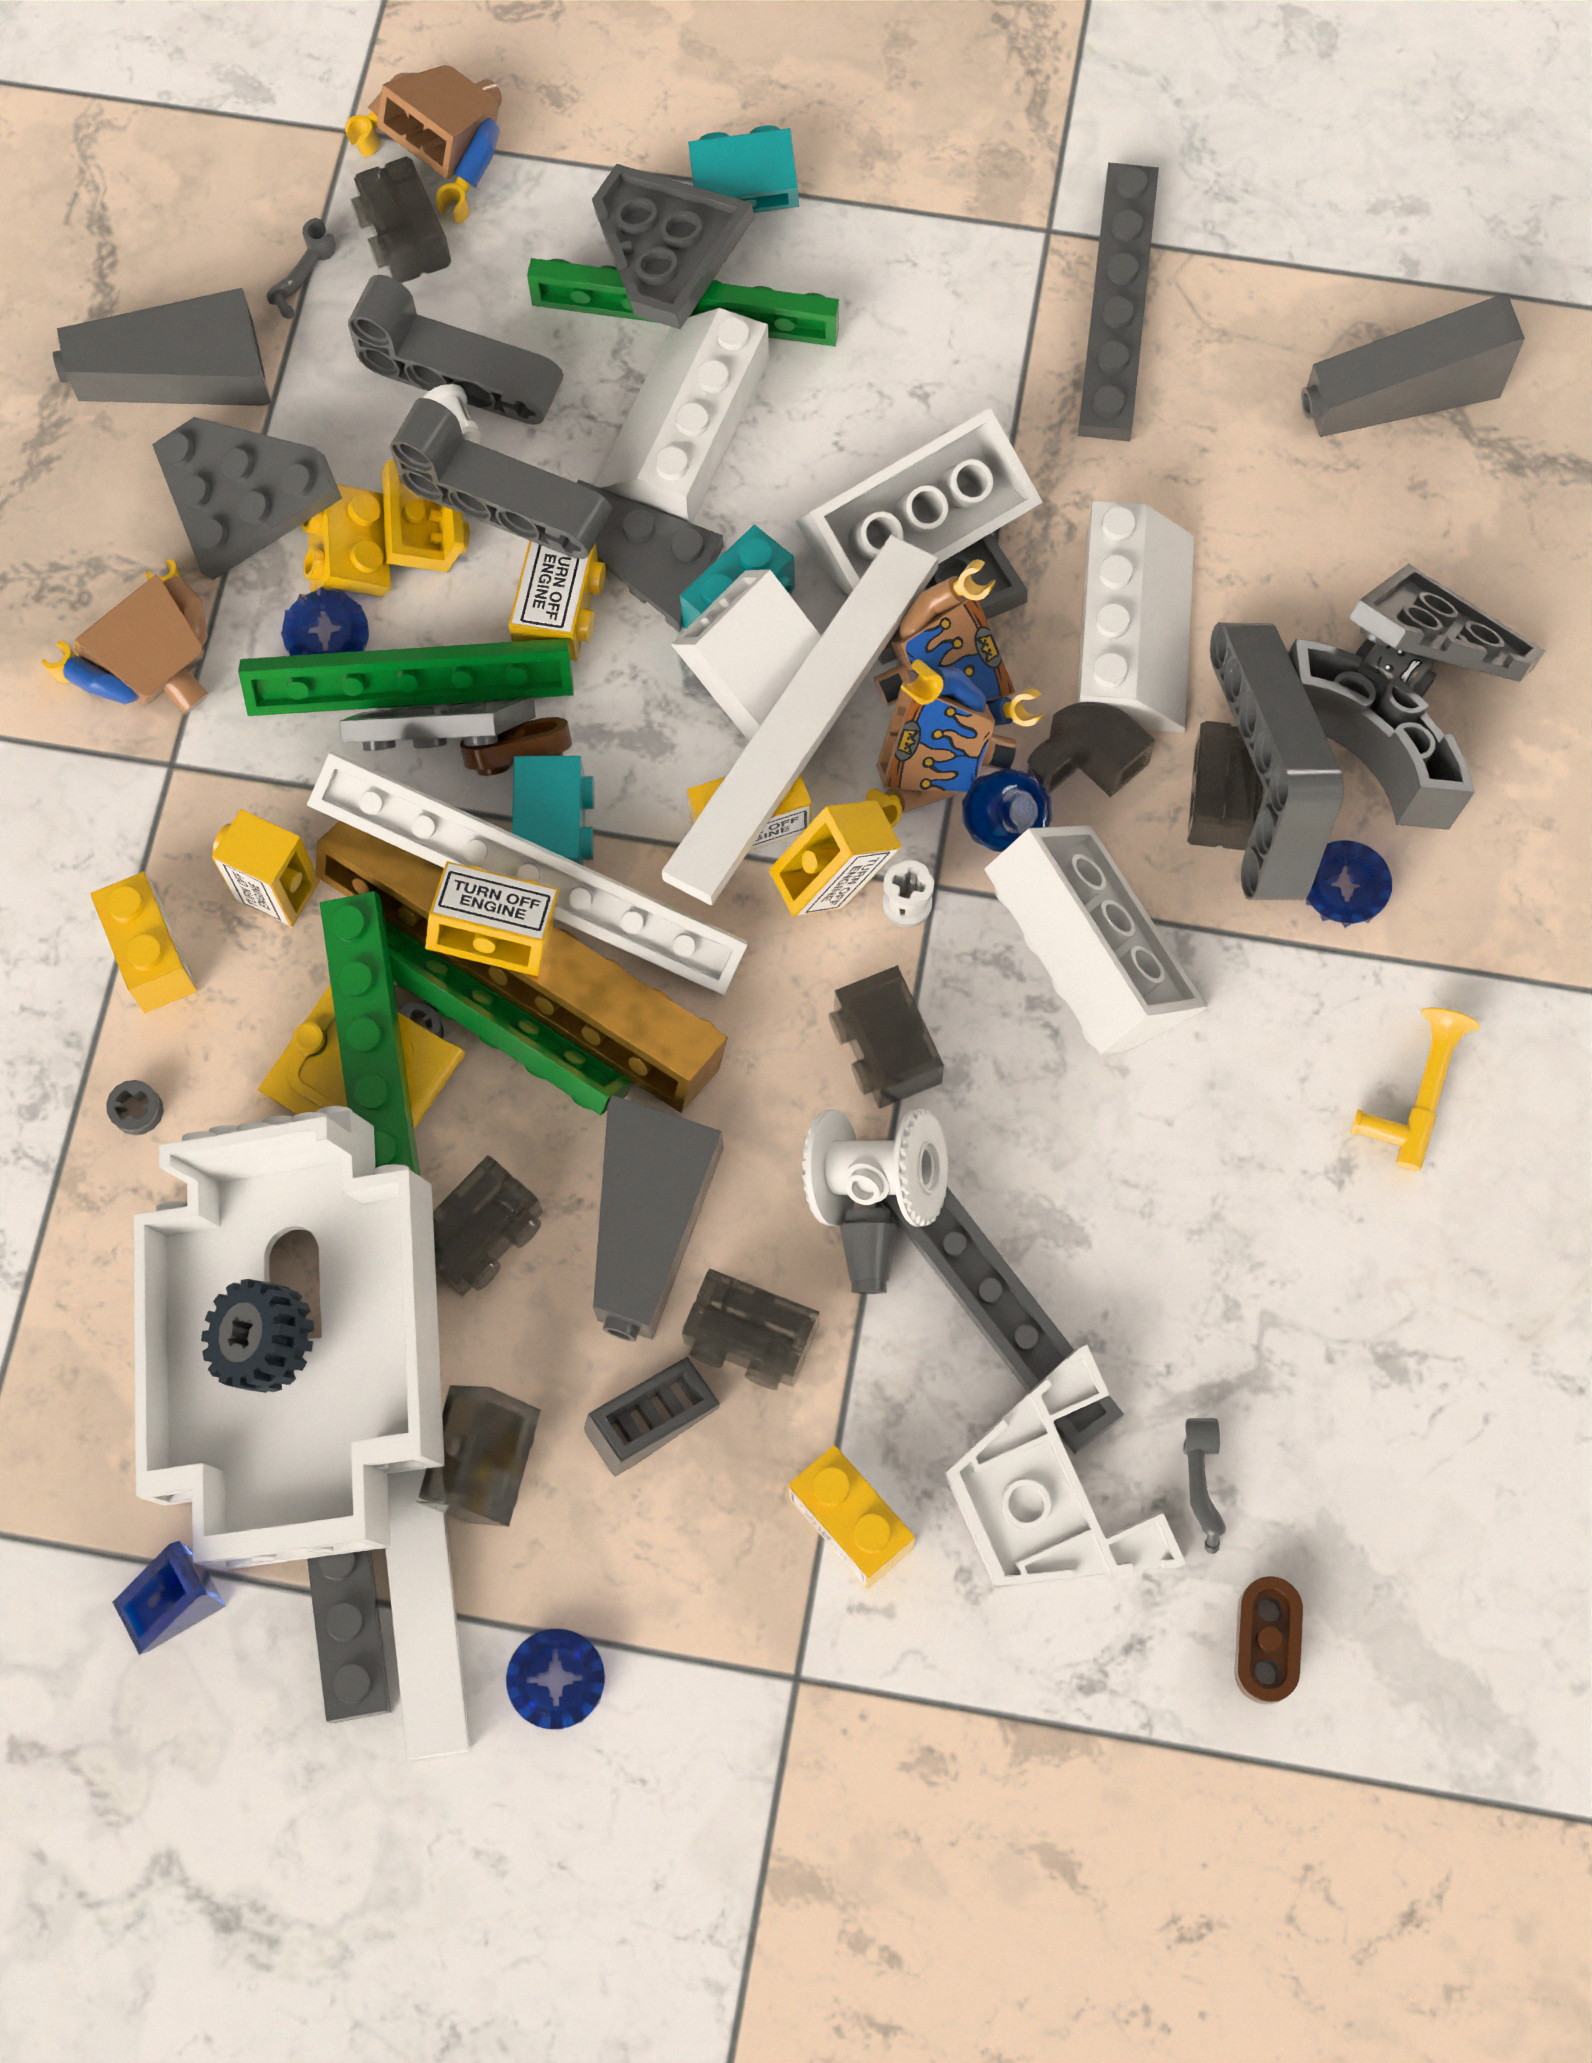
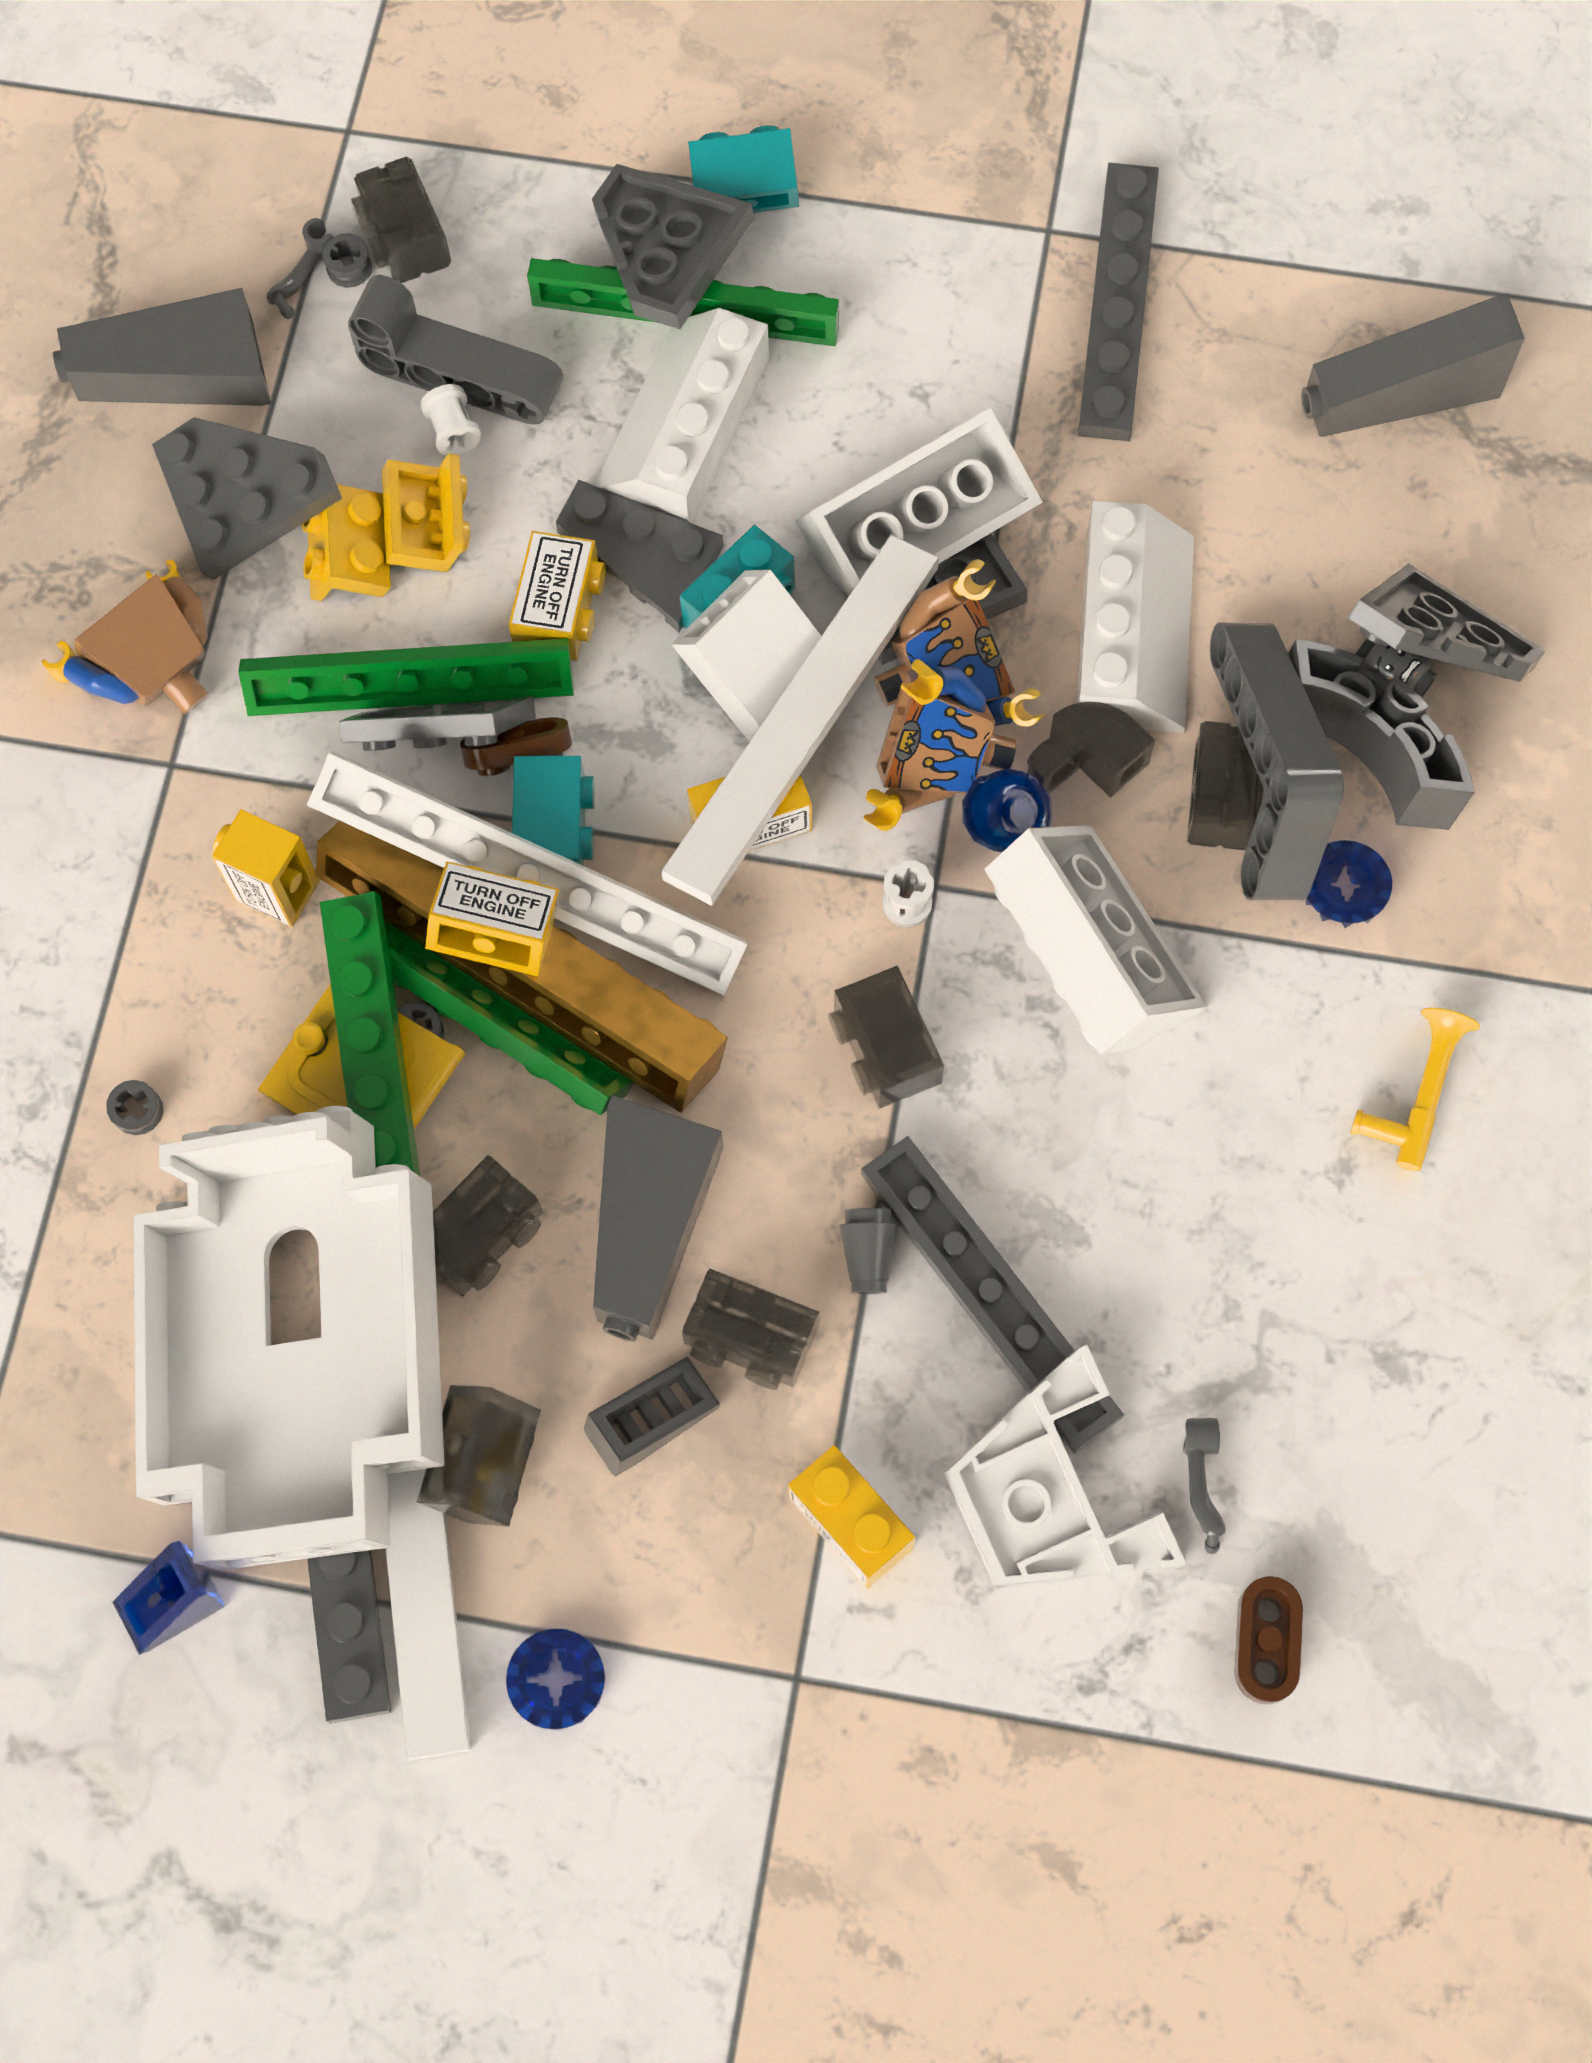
yellow brick [90,871,197,1014] -> none
black wheel [201,1279,314,1393] -> none
clear blue gear [281,587,369,656] -> none
medium nougat torso [345,65,502,224] -> none
dark grey beam [390,398,612,559] -> none
yellow brick [769,800,902,917] -> none
white hose [802,1108,949,1226] -> none
none -> dark grey bush [323,234,372,288]

